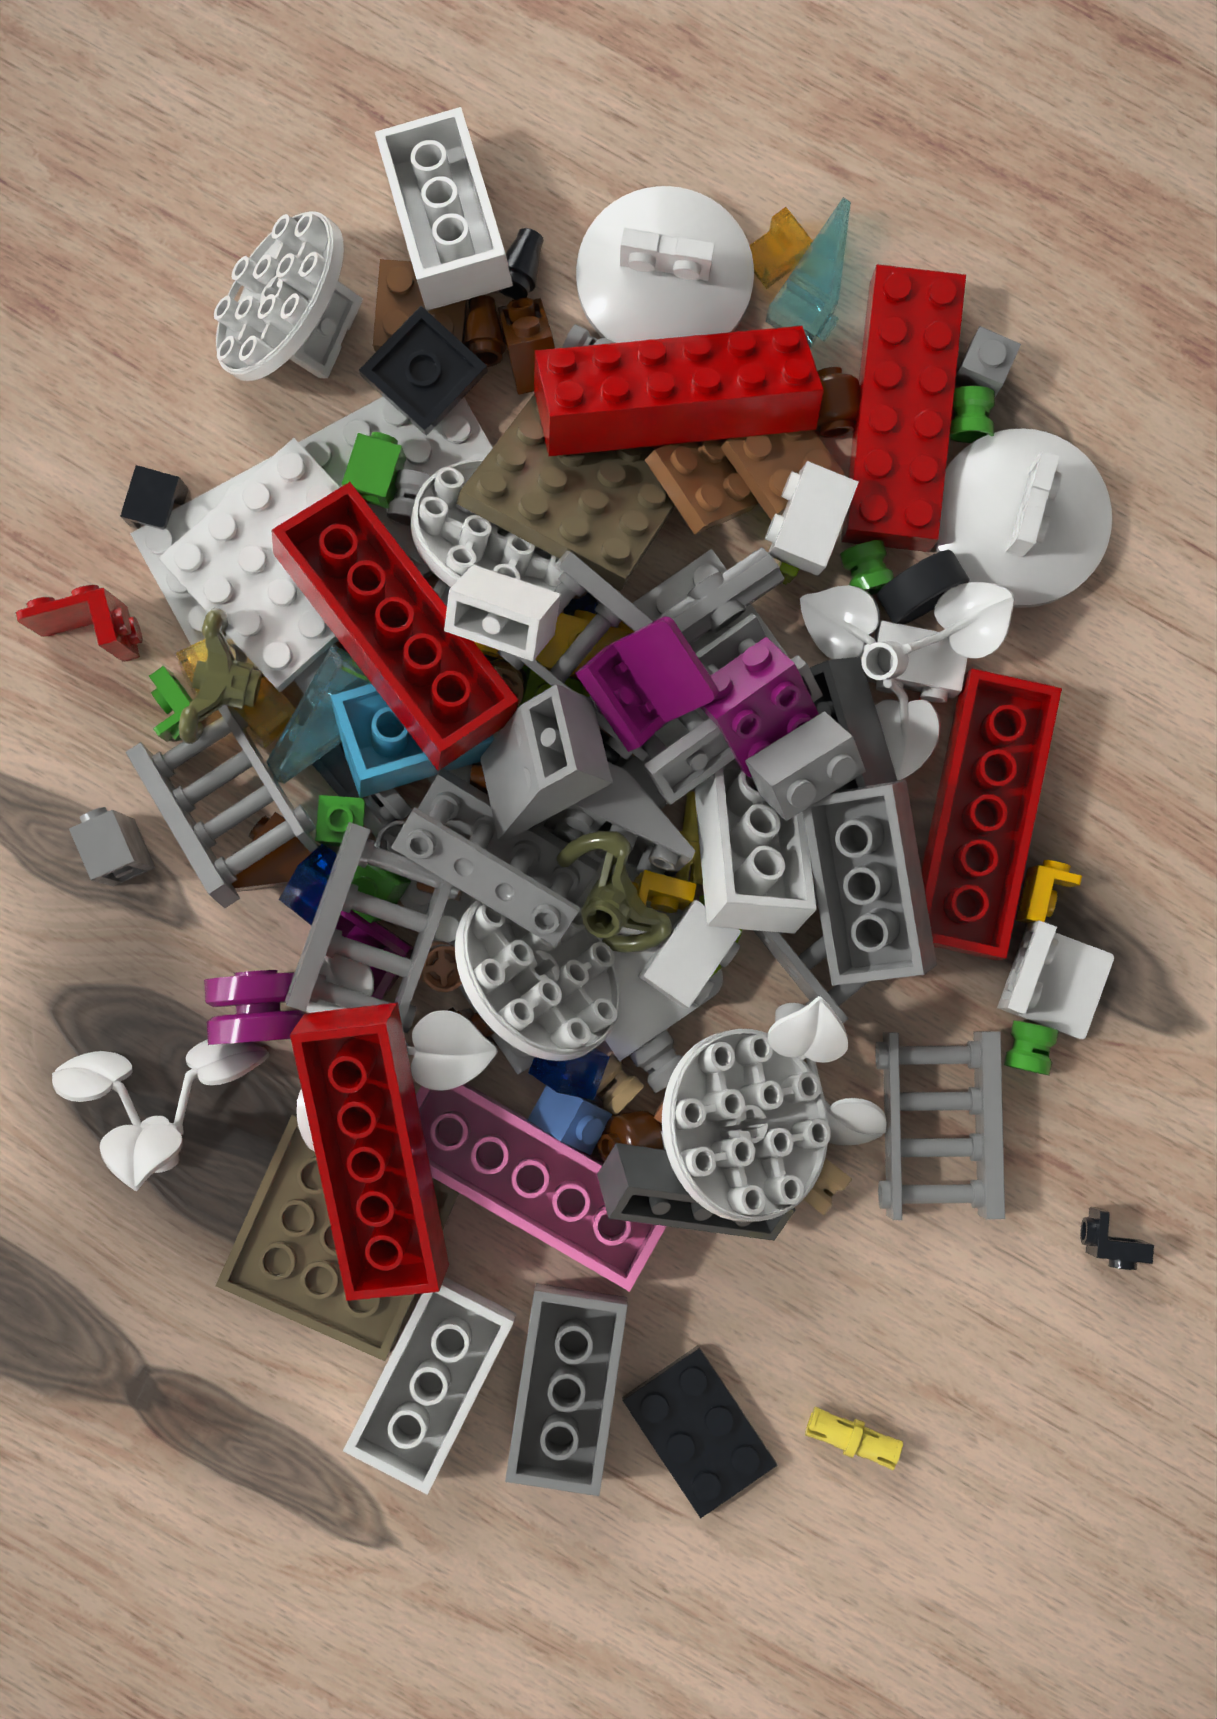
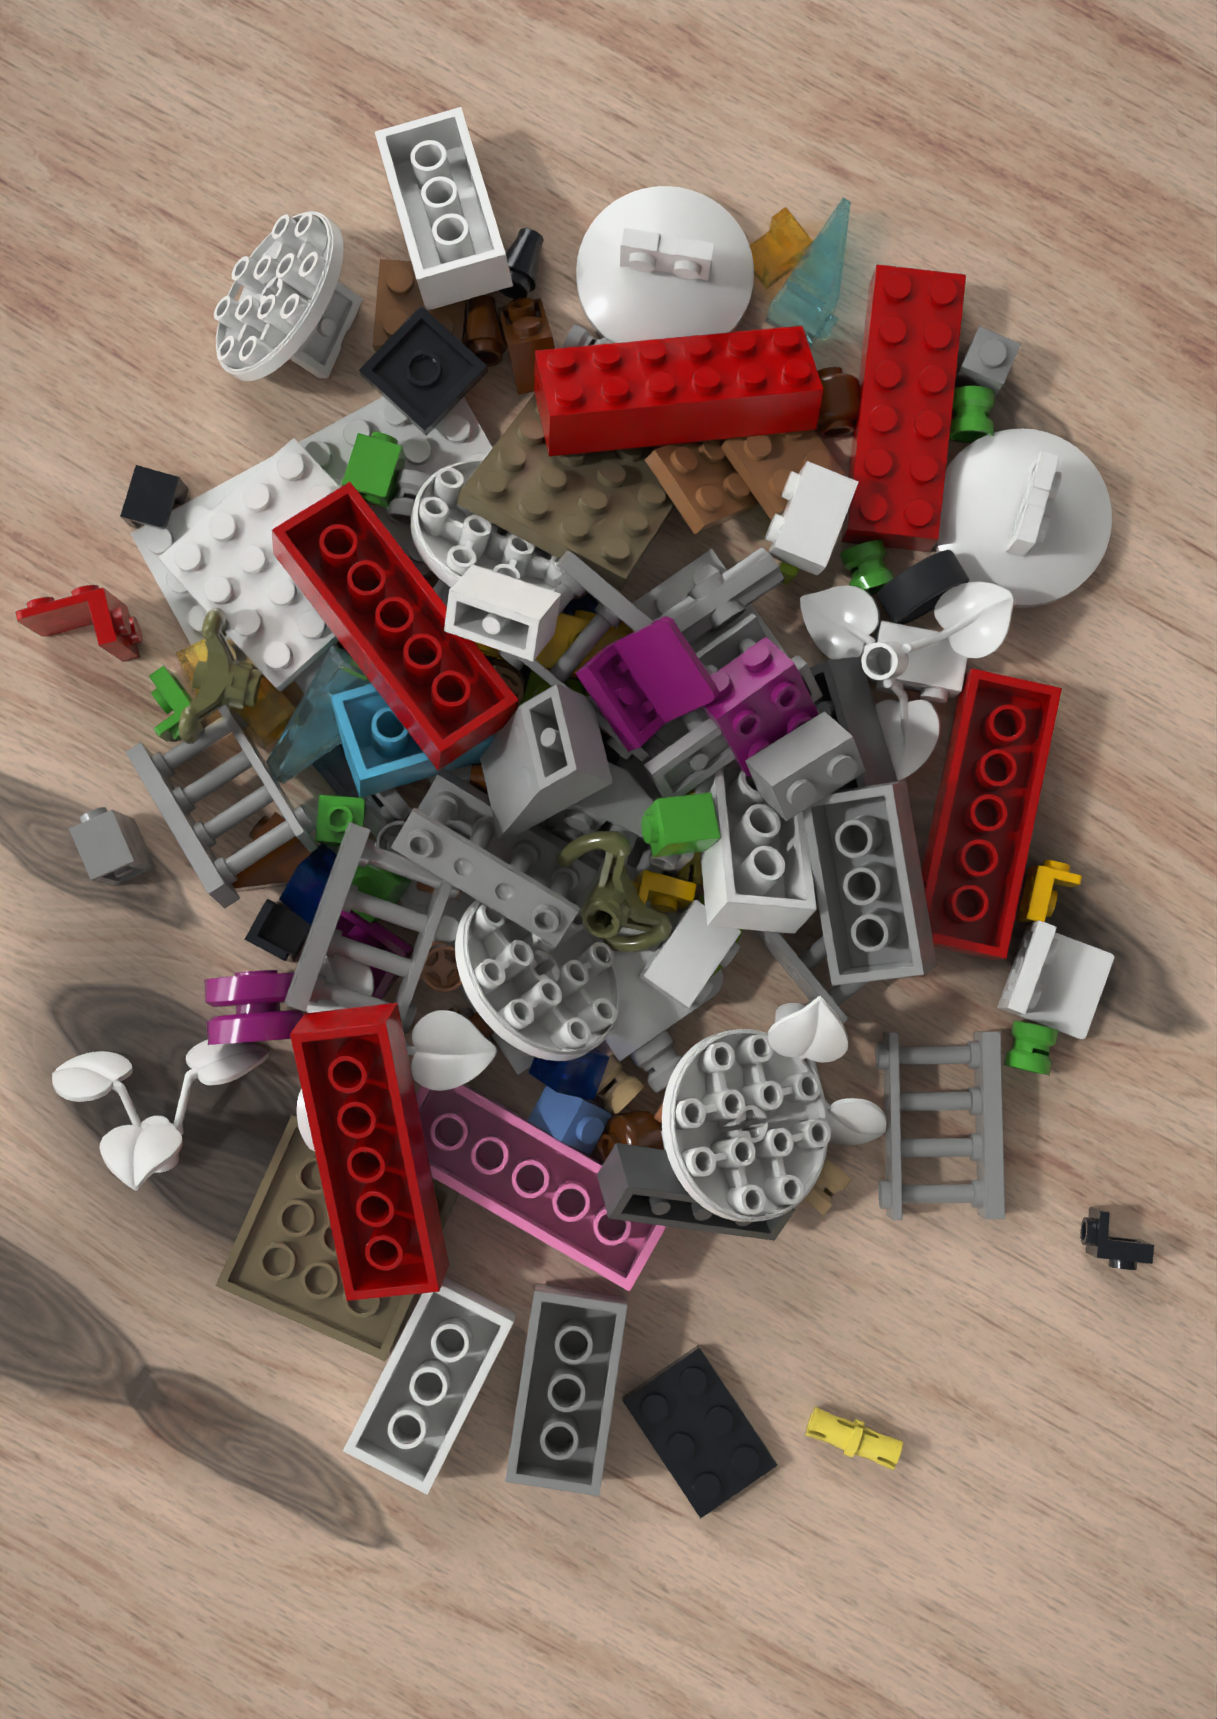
none -> black panel [244,899,313,963]
none -> bright green brick [641,793,721,858]

